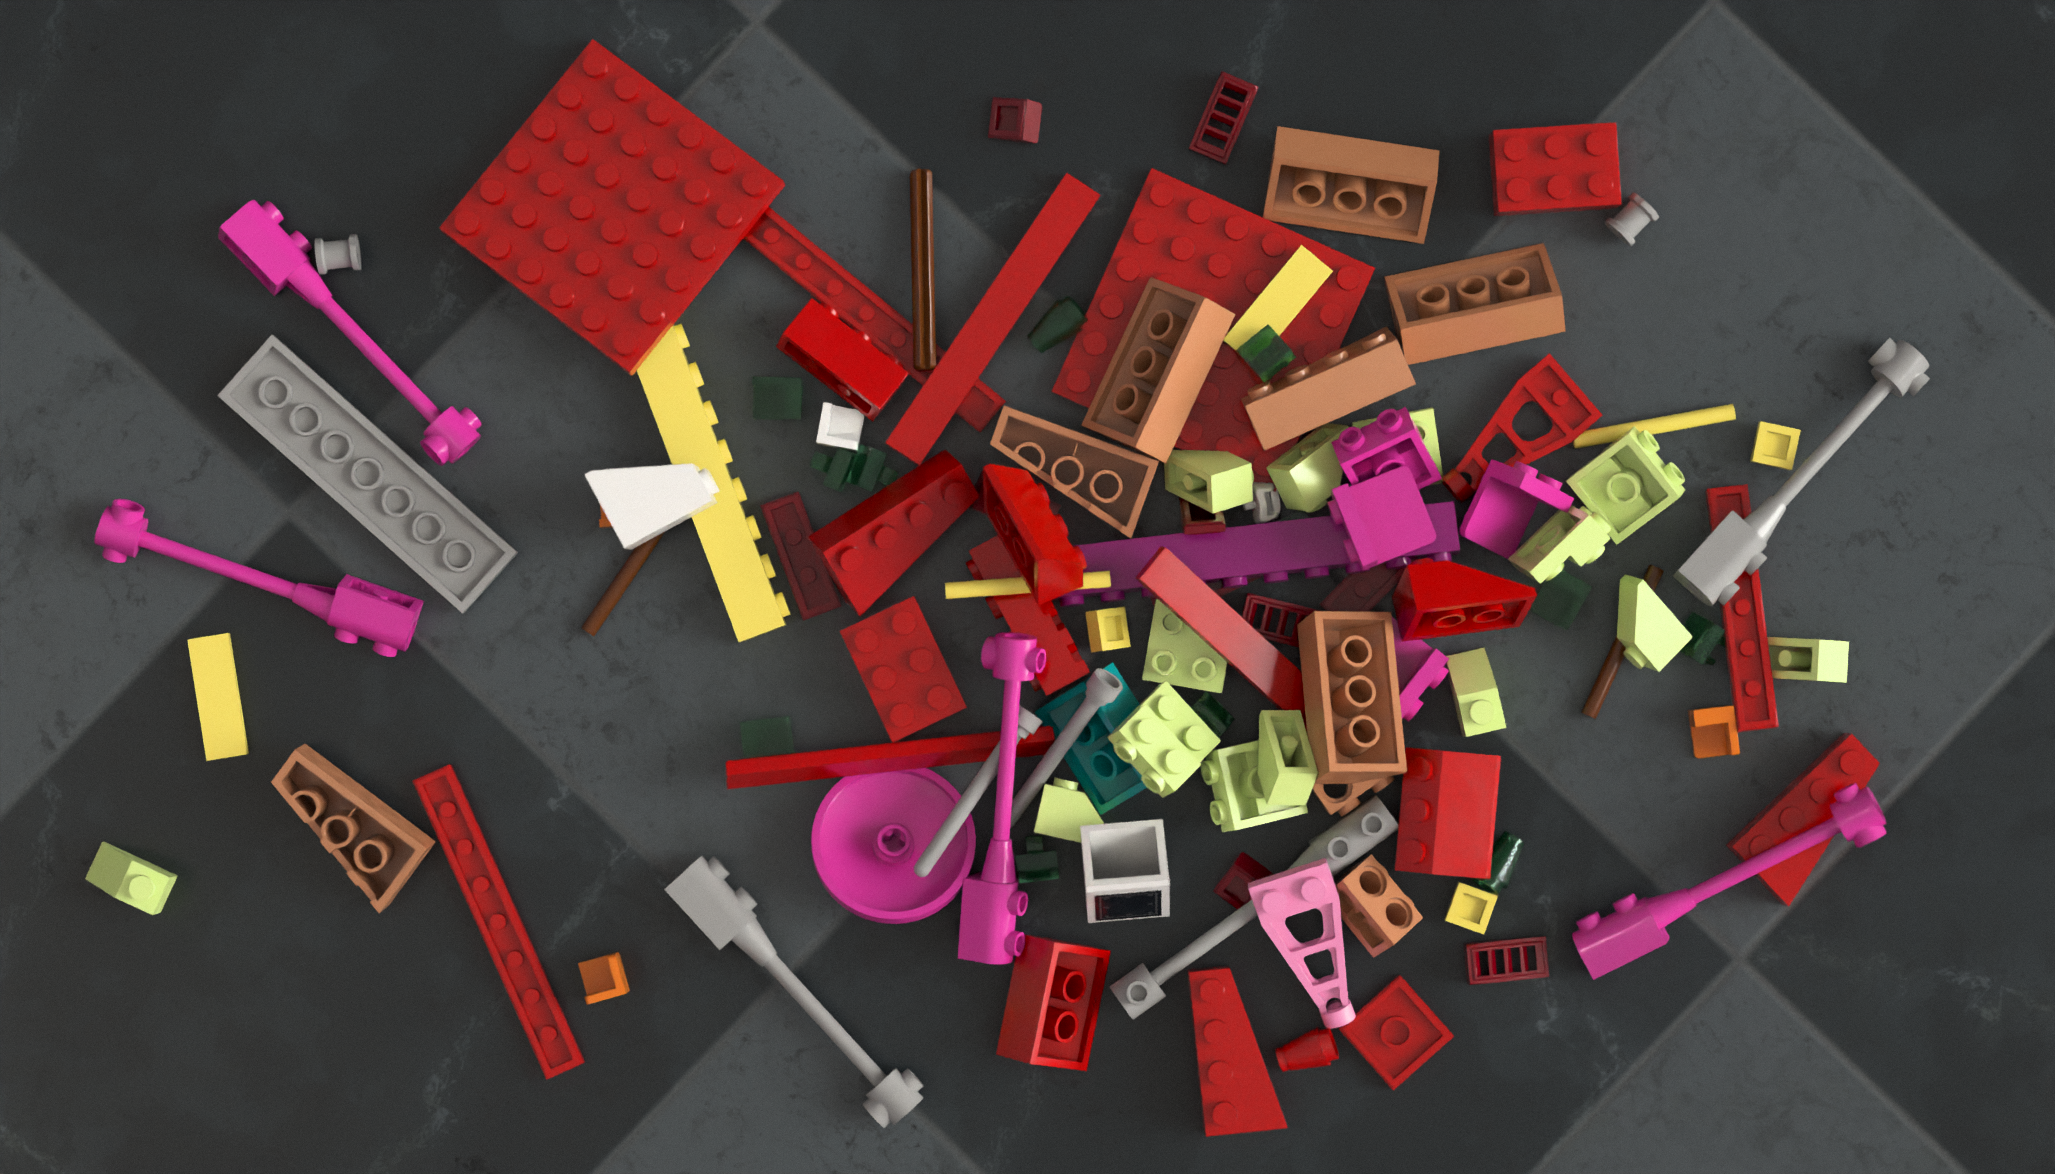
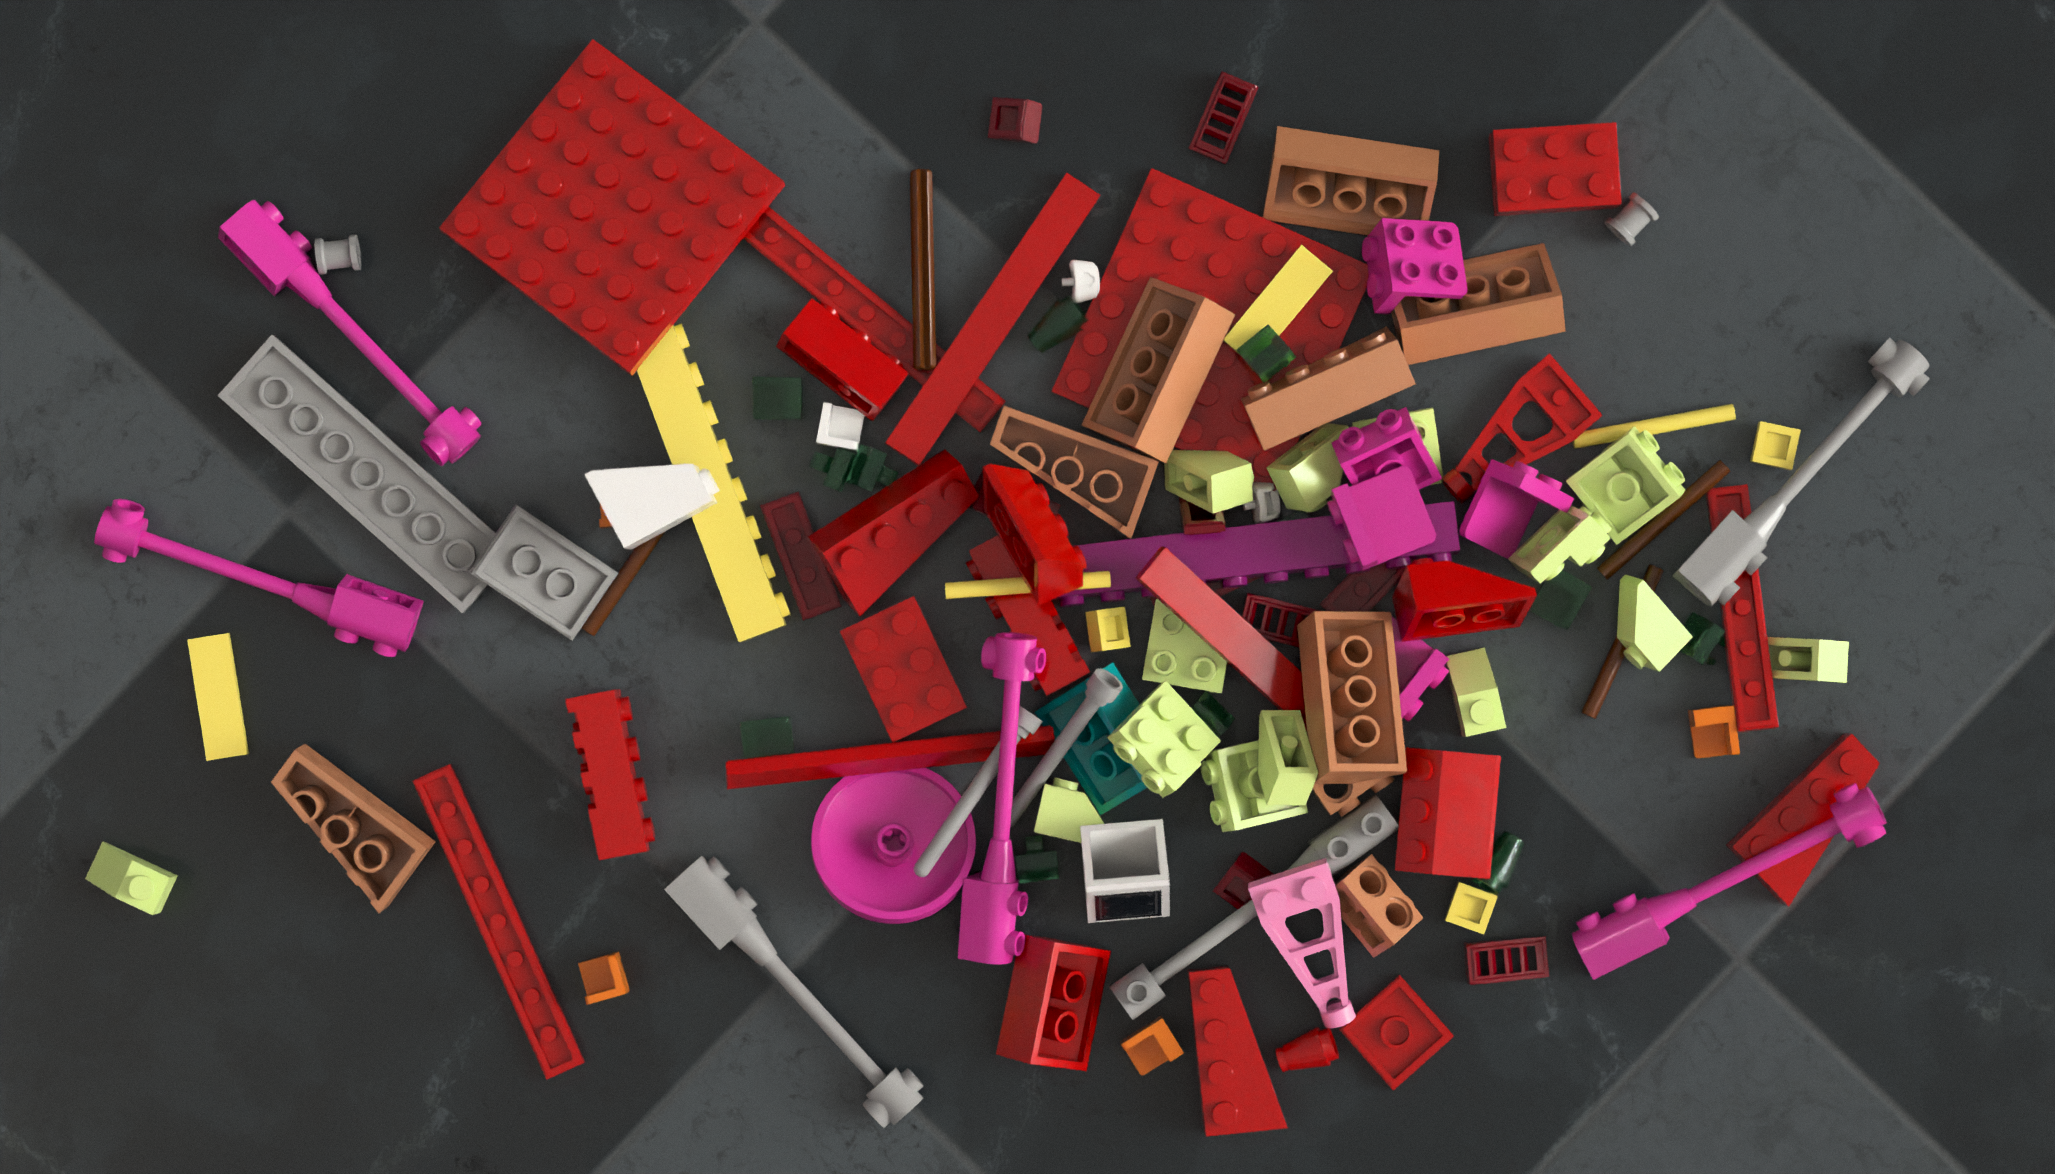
none -> light grey tile [470,504,618,641]
none -> red wedge [565,689,655,860]
none -> white piece [1062,260,1100,303]
none -> orange panel [1120,1016,1184,1075]
none -> dark pink bracket [1362,218,1468,314]
none -> reddish brown bar [1597,460,1731,580]

